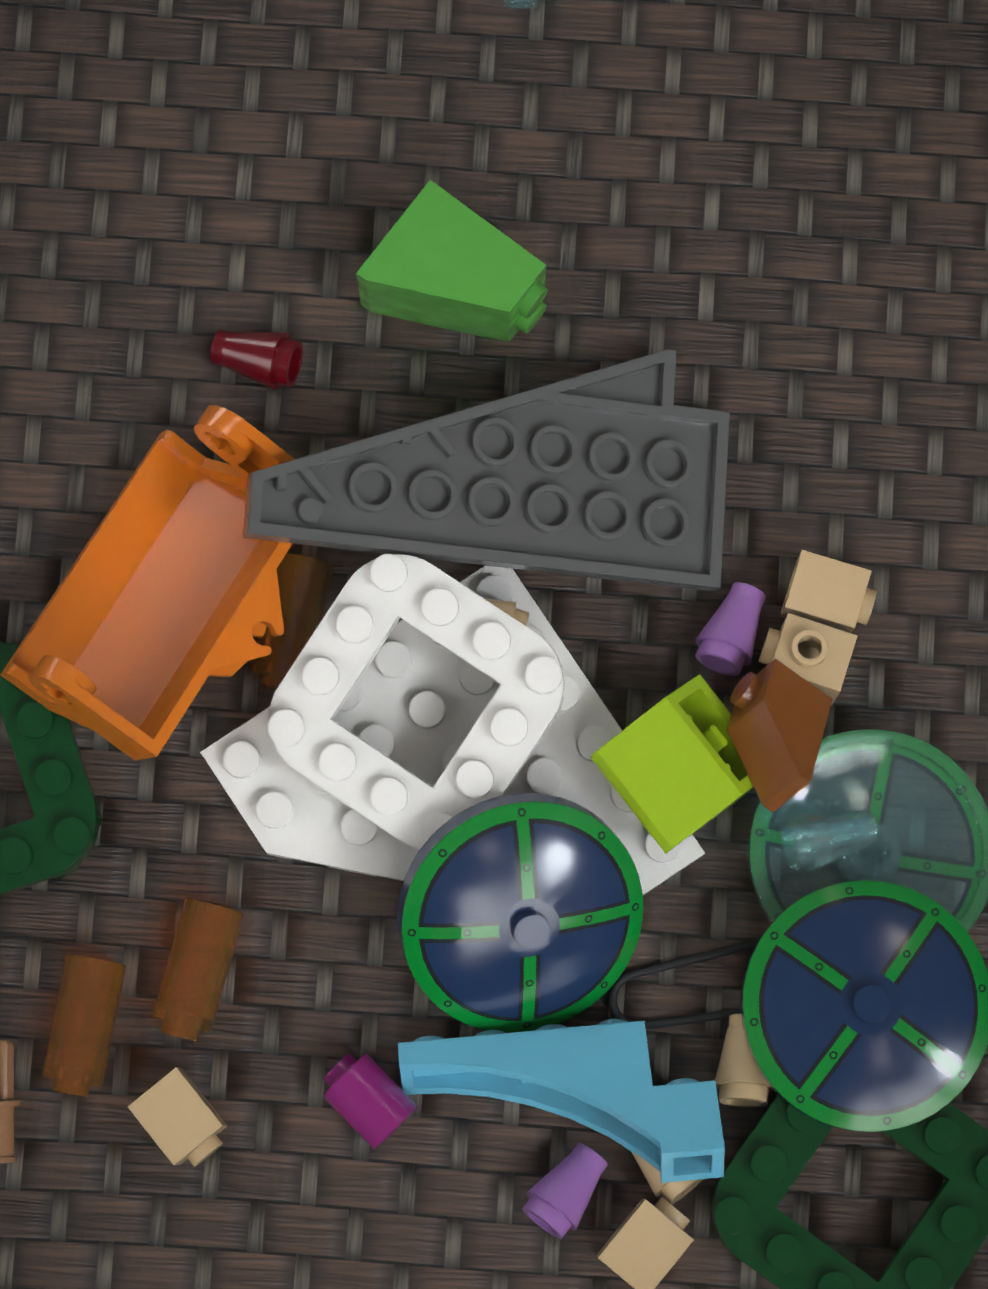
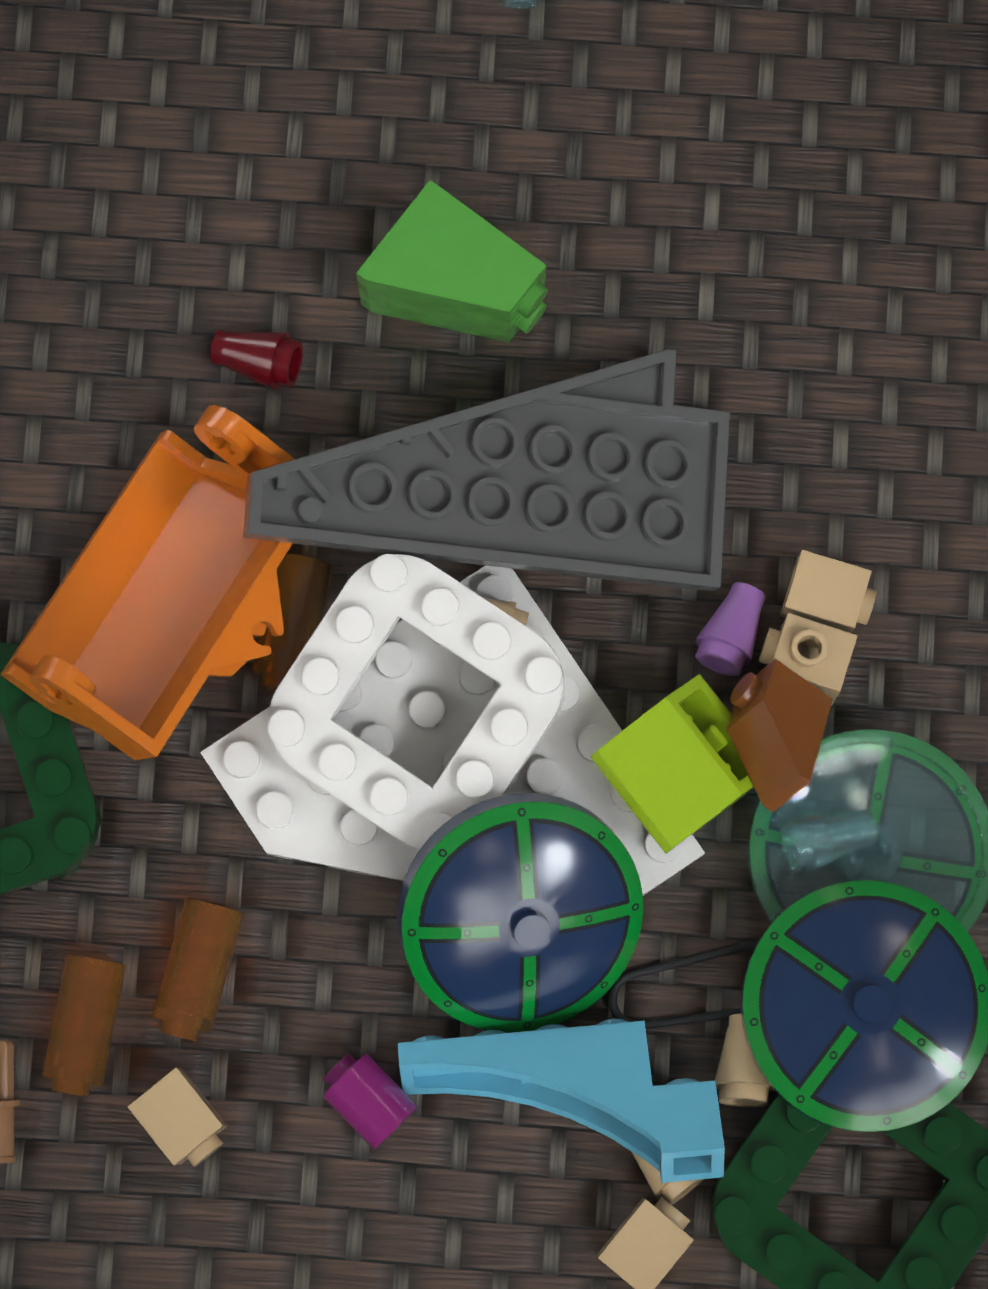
medium lavender cone [522,1143,608,1239] -> none

